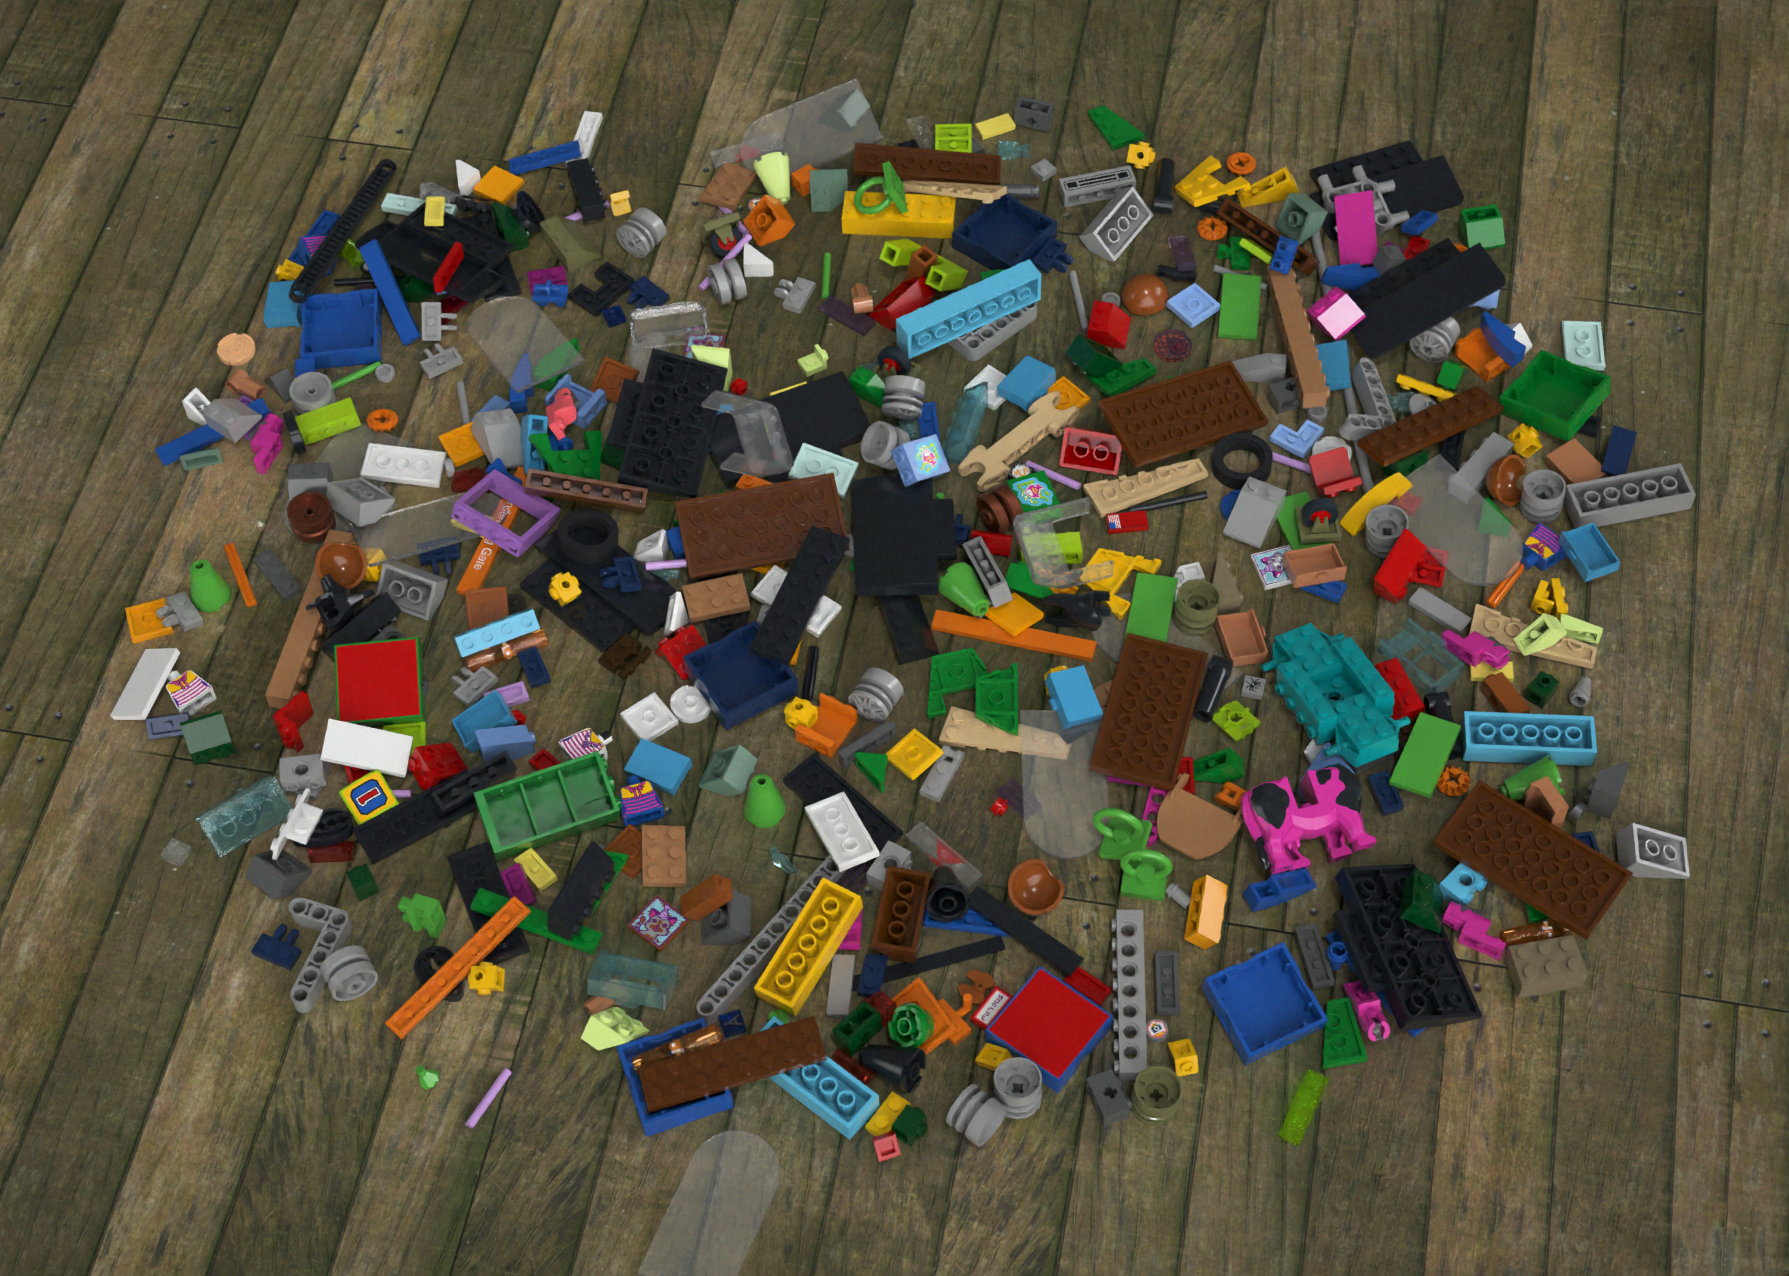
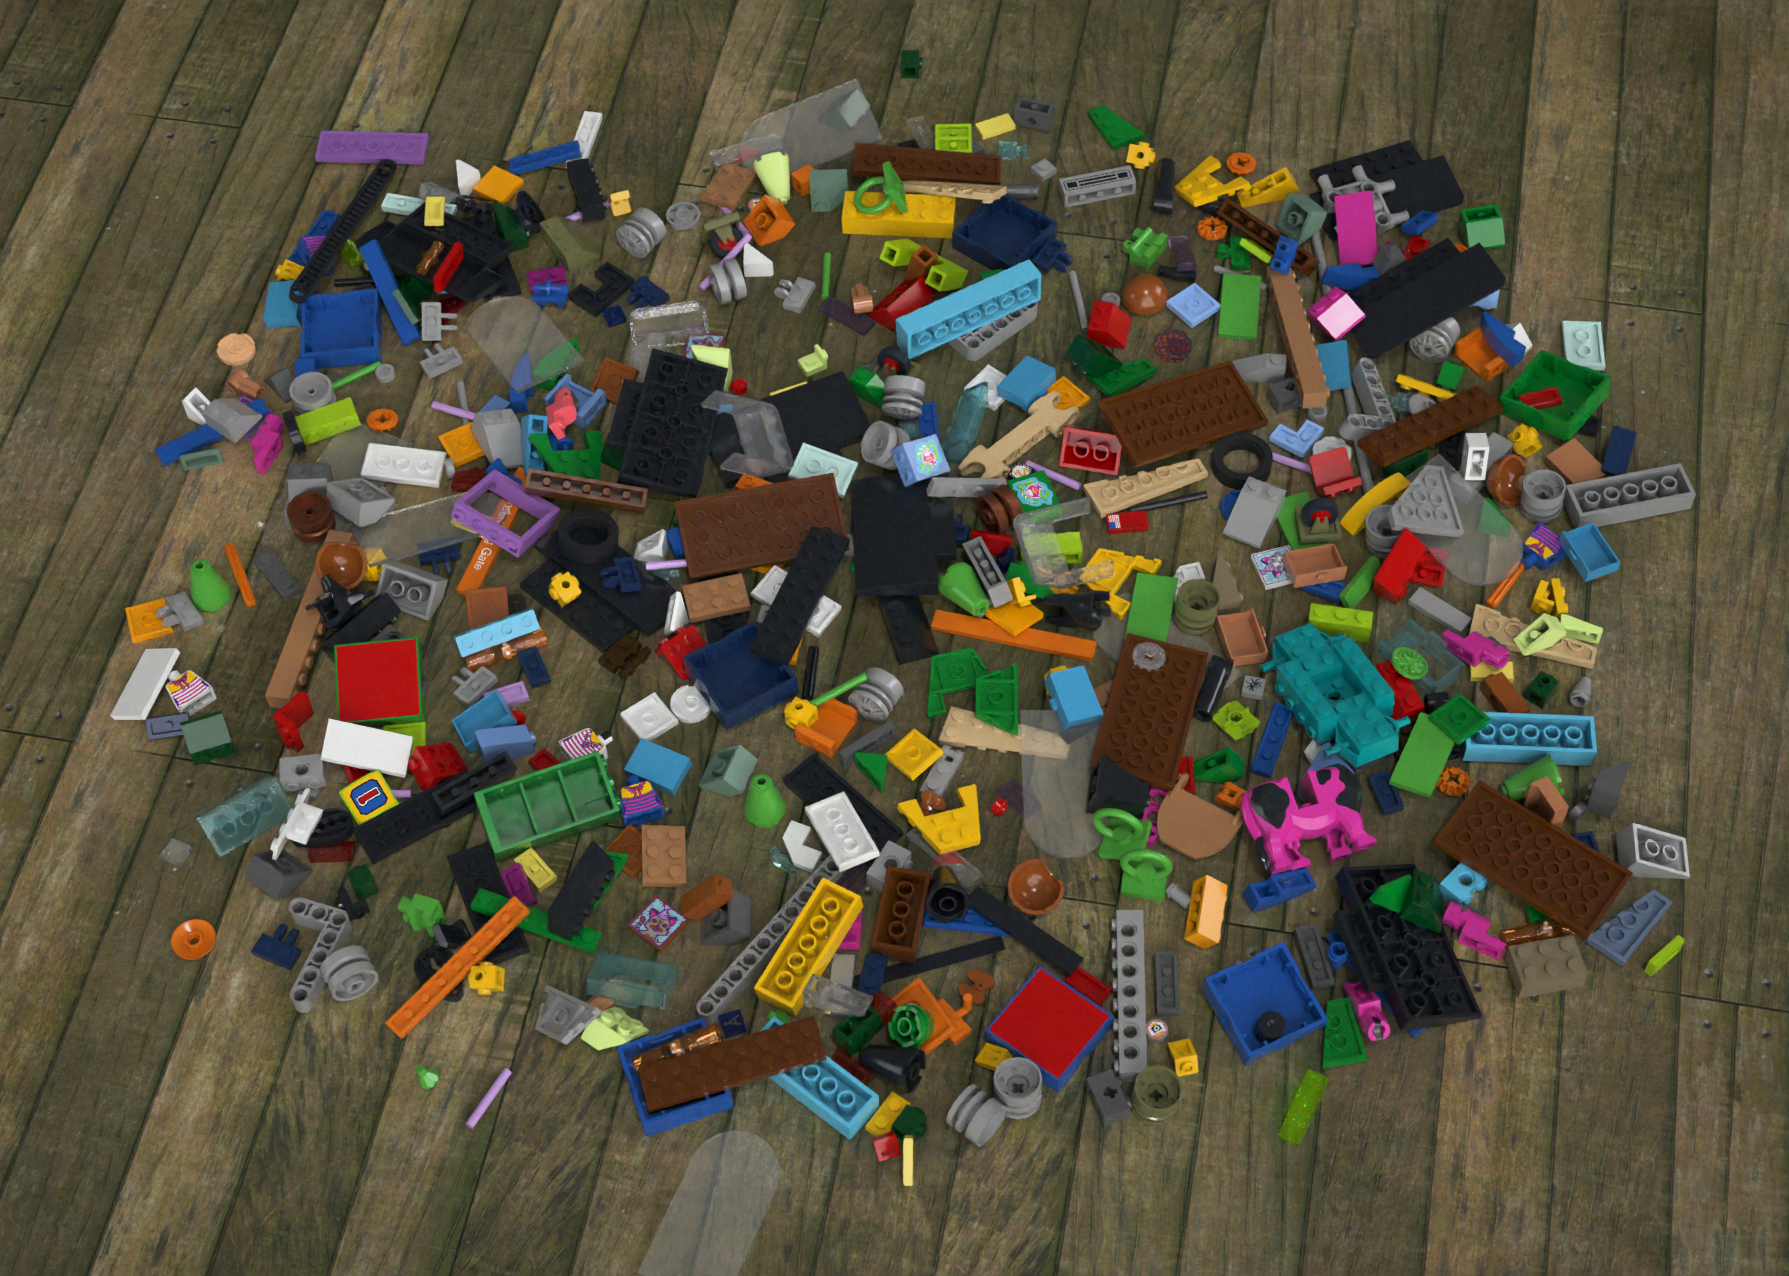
tile [970,985,1014,1031] -> none
light grey slope [1079,186,1153,262] -> none
none -> orange dish [171,919,216,960]
none -> medium lavender plate [315,131,429,165]
none -> black bracket [336,887,370,921]
none -> dark green tile [393,284,422,325]
none -> clear orange pin [416,241,444,275]
none -> lavender bar [431,401,475,420]
none -> black bracket [432,919,471,949]
none -> light grey wing [535,985,602,1045]
none -> light grey wheel [666,202,701,231]
none -> white tile [782,820,822,873]
none -> clear slope [802,974,873,1017]
none -> bright green bar [810,672,868,707]
none -> yellow wing [897,784,981,855]
none -> dark green brick [901,50,923,78]
none -> light yellow tile [903,1135,913,1186]
none -> dark orange piece [920,790,946,816]
none -> light grey plate [926,477,1008,498]
none -> clear blue tile [996,547,1014,575]
none -> yellow bracket [1006,577,1037,607]
none -> black slope [1085,756,1151,819]
none -> bright green hips [1123,227,1168,270]
none -> clear gear [1132,642,1166,672]
none -> blue tile [1250,702,1294,779]
none -> black piece [1254,1011,1286,1044]
none -> lime brick [1308,603,1373,643]
none -> bright green tile [1339,556,1381,609]
none -> green slope [1369,874,1412,913]
none -> light grey plate [1387,465,1464,538]
none -> bright green wheel [1391,647,1428,680]
none -> green tile [1428,693,1491,745]
none -> white brick [1461,433,1489,480]
none -> red tile [1518,387,1562,410]
none -> sand blue wing [1584,890,1673,966]
none -> lime tile [1645,934,1685,976]

